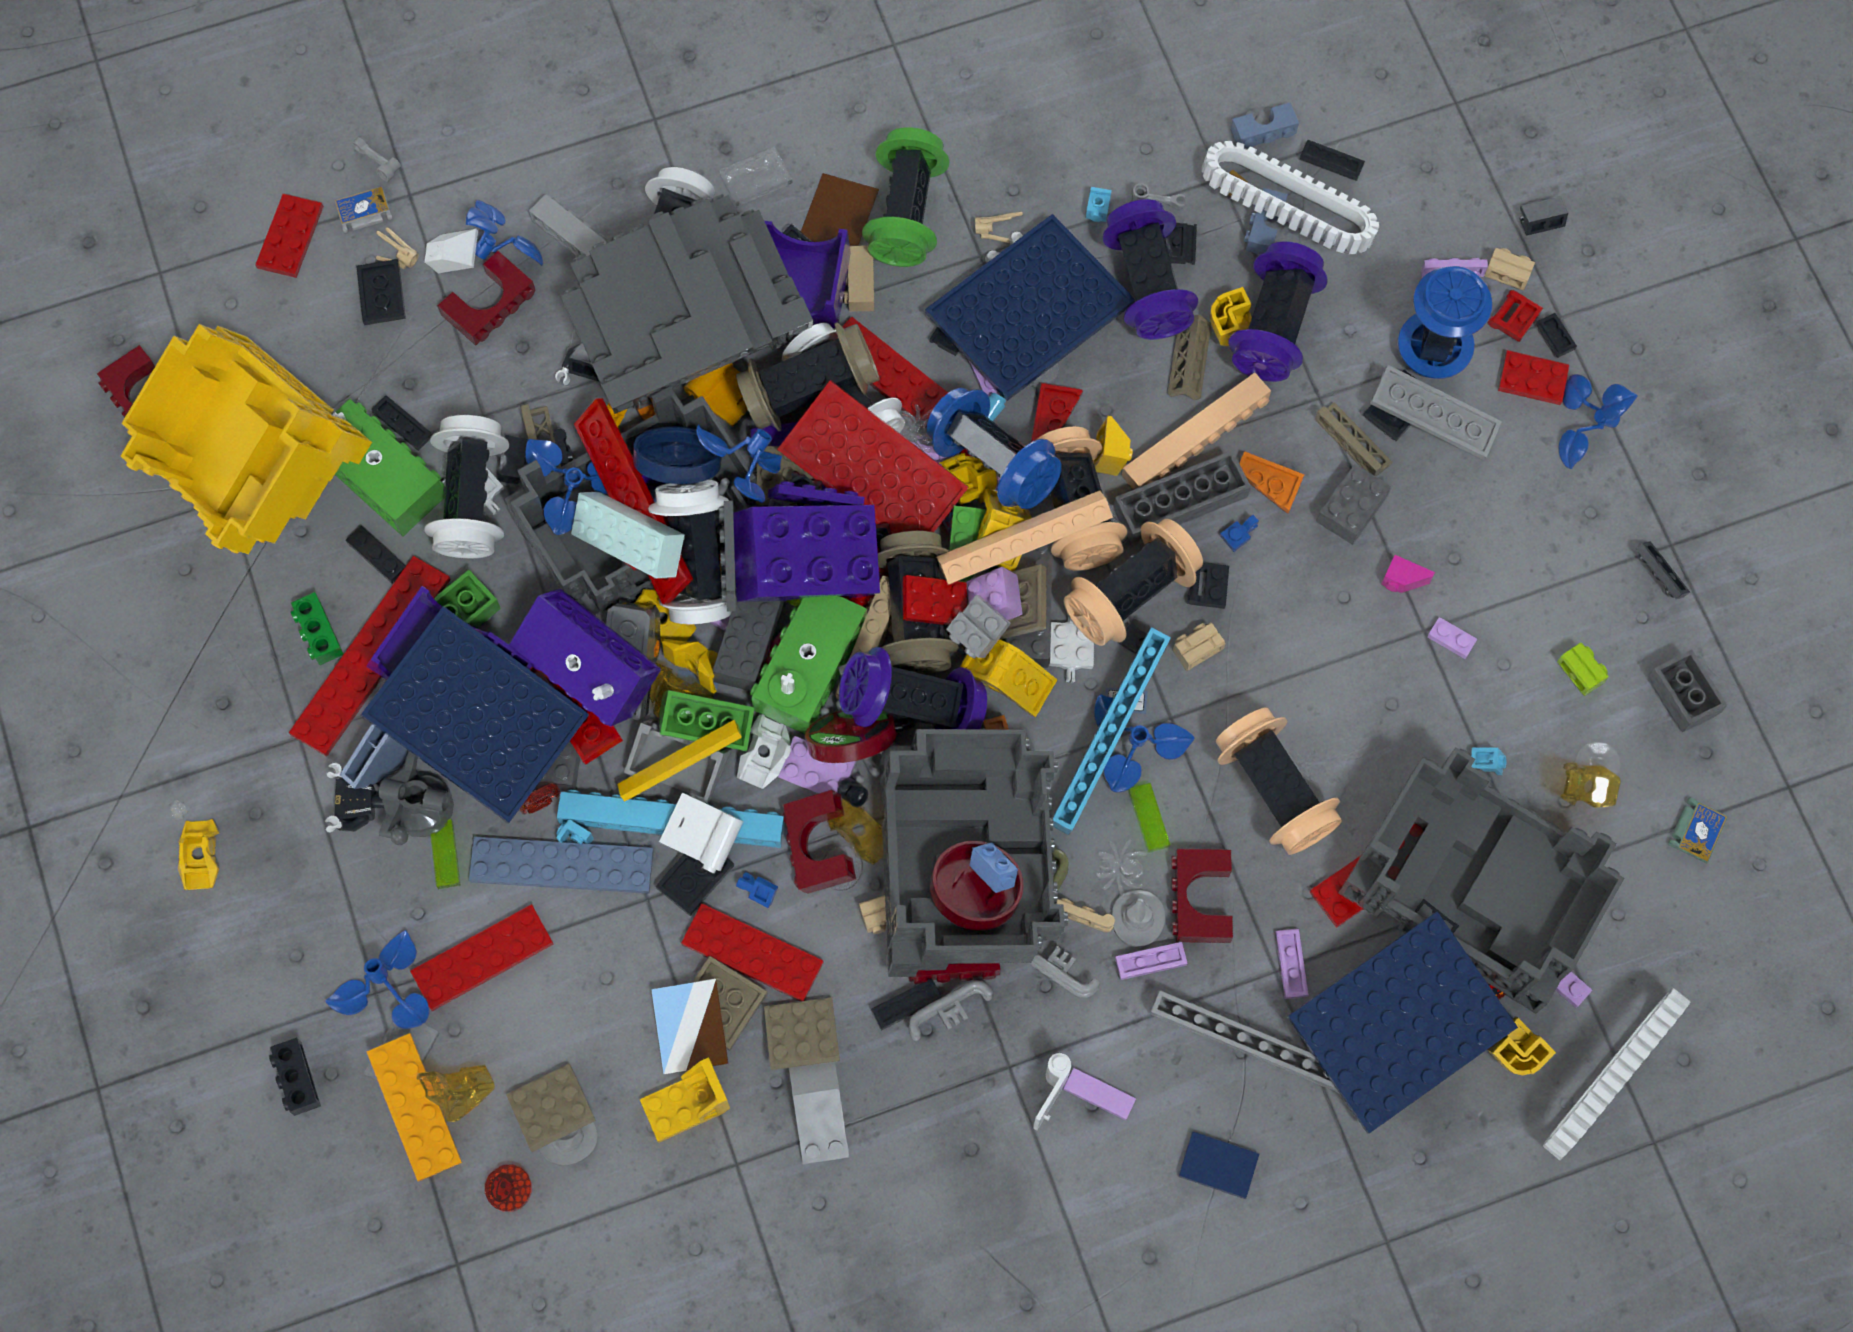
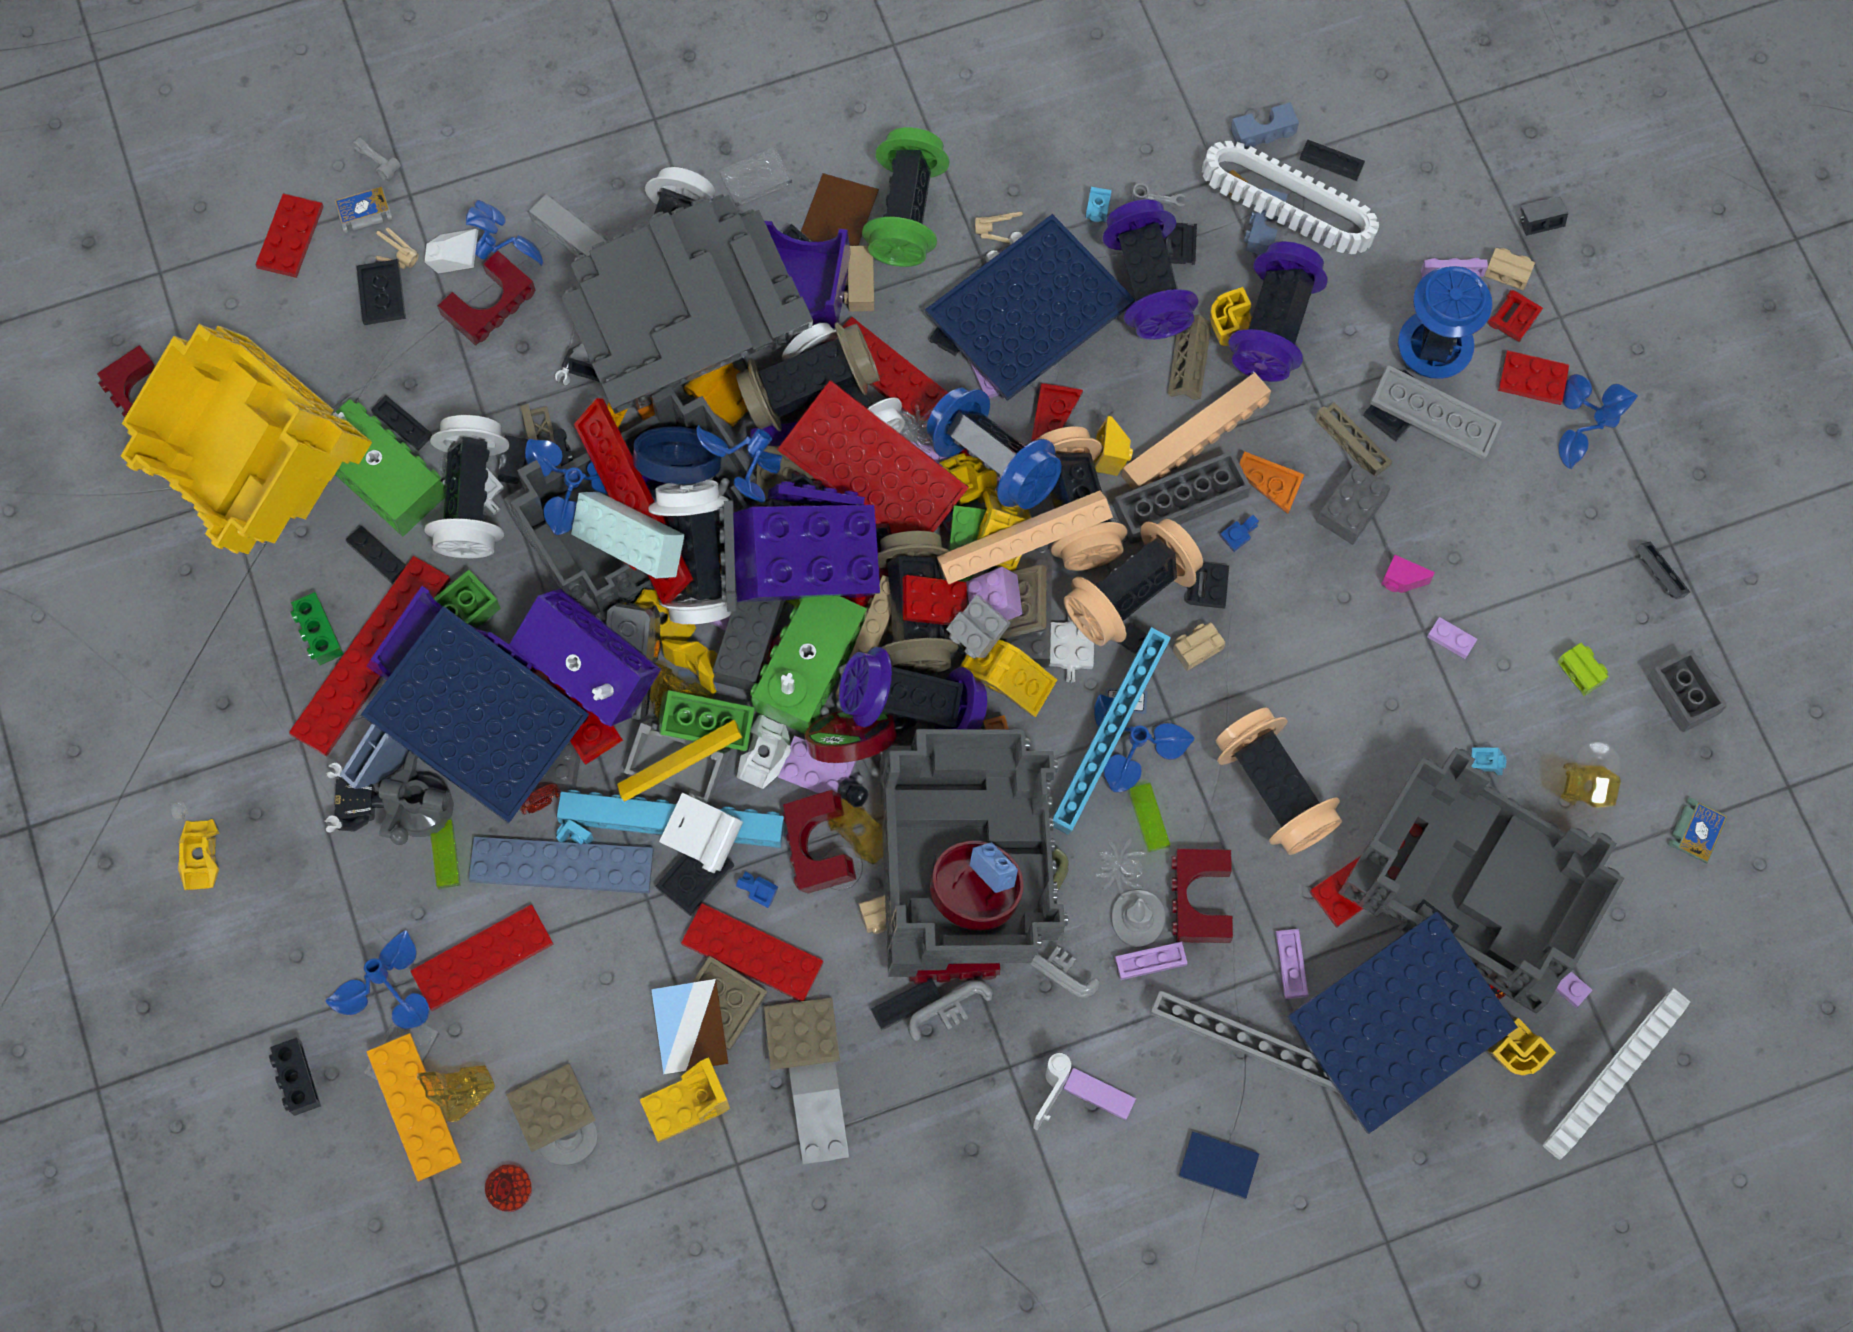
medium azure cone [988,393,1006,421] -> none
tan plate [1057,898,1115,933] -> none
black plate [1536,313,1577,358] -> none

